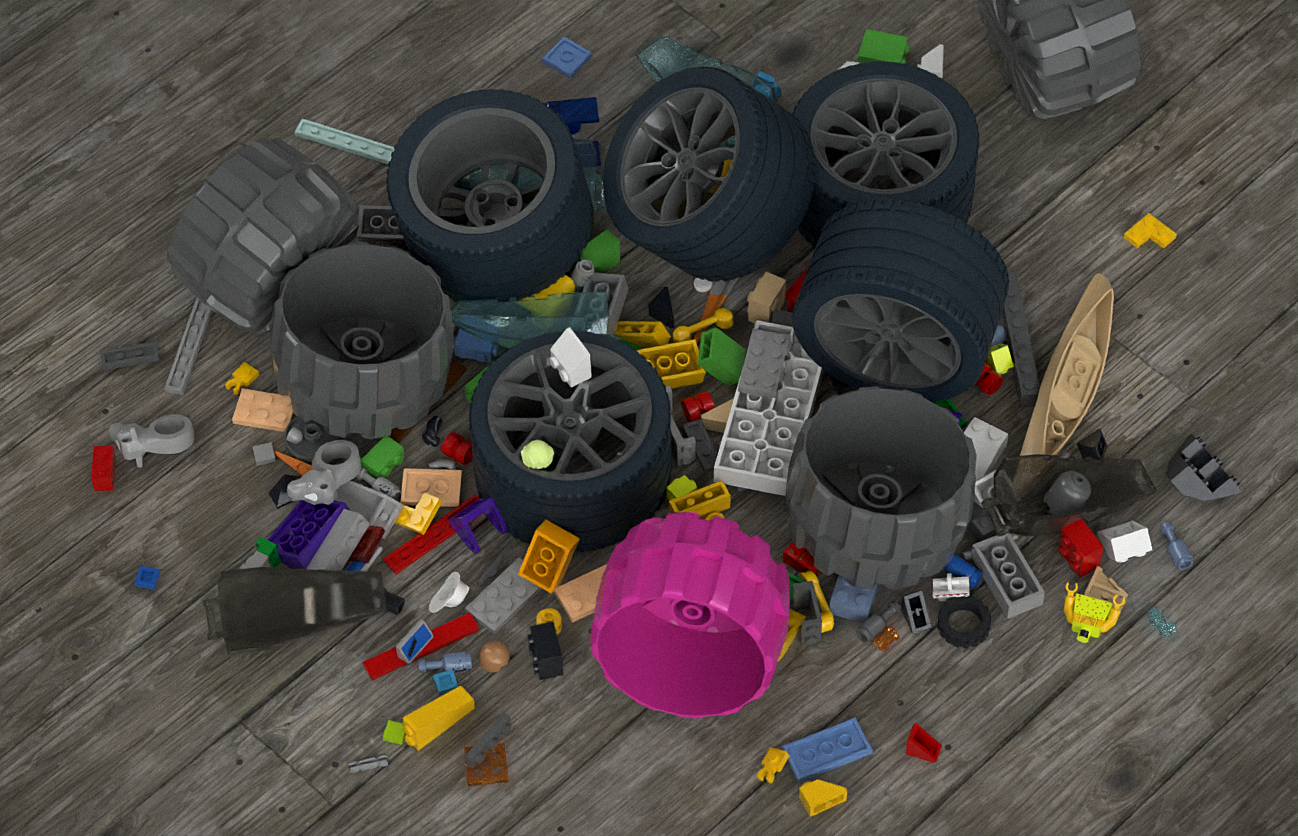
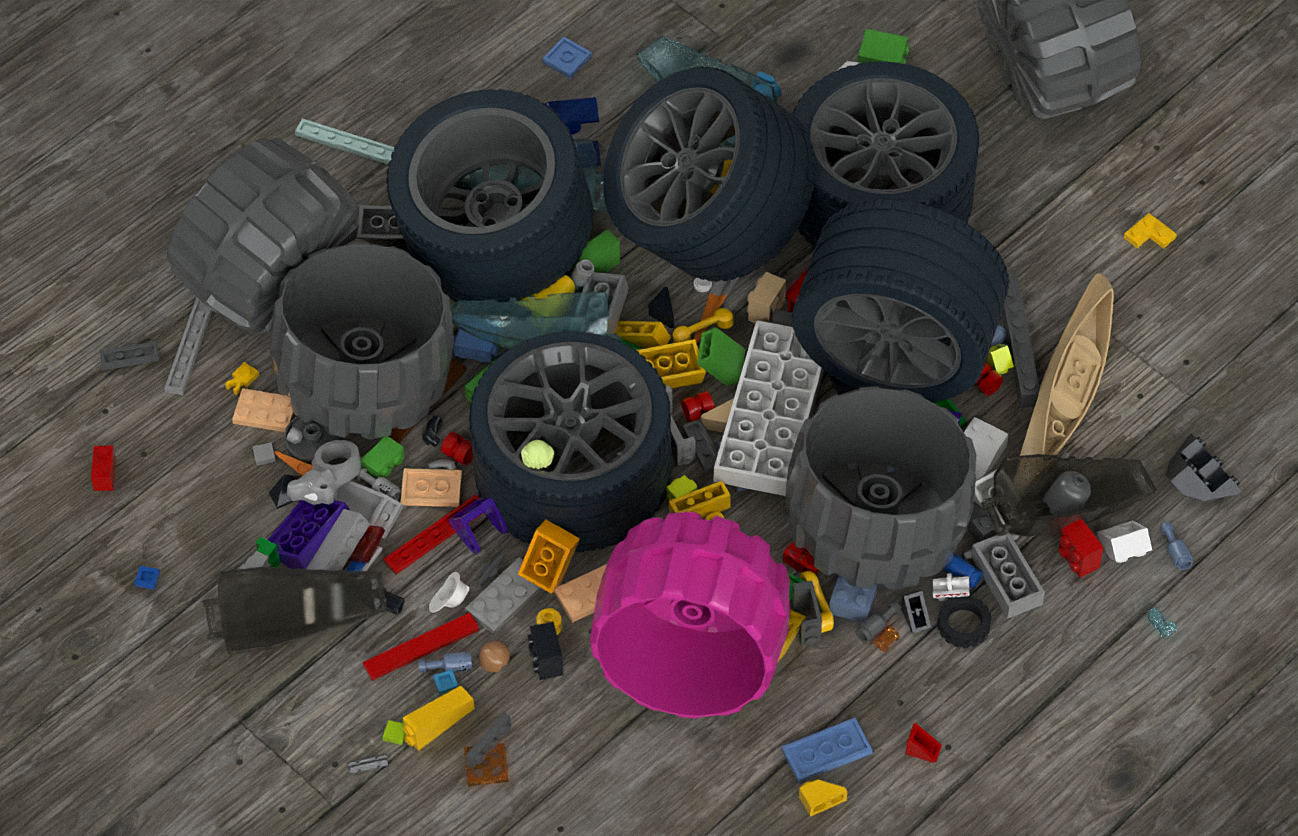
light grey animal [109,414,195,468] -> none
yellow plate [394,493,442,535] -> none
slope [396,619,433,664] -> none
white slope [549,327,591,388] -> none
light grey plate [738,328,790,398] -> none
yellow plate [756,747,789,784] -> none
white slope [917,44,943,78] -> none
torso [1064,582,1126,643] -> none
black slope [1076,429,1107,464] -> none
tan wing [1084,566,1128,613] -> none

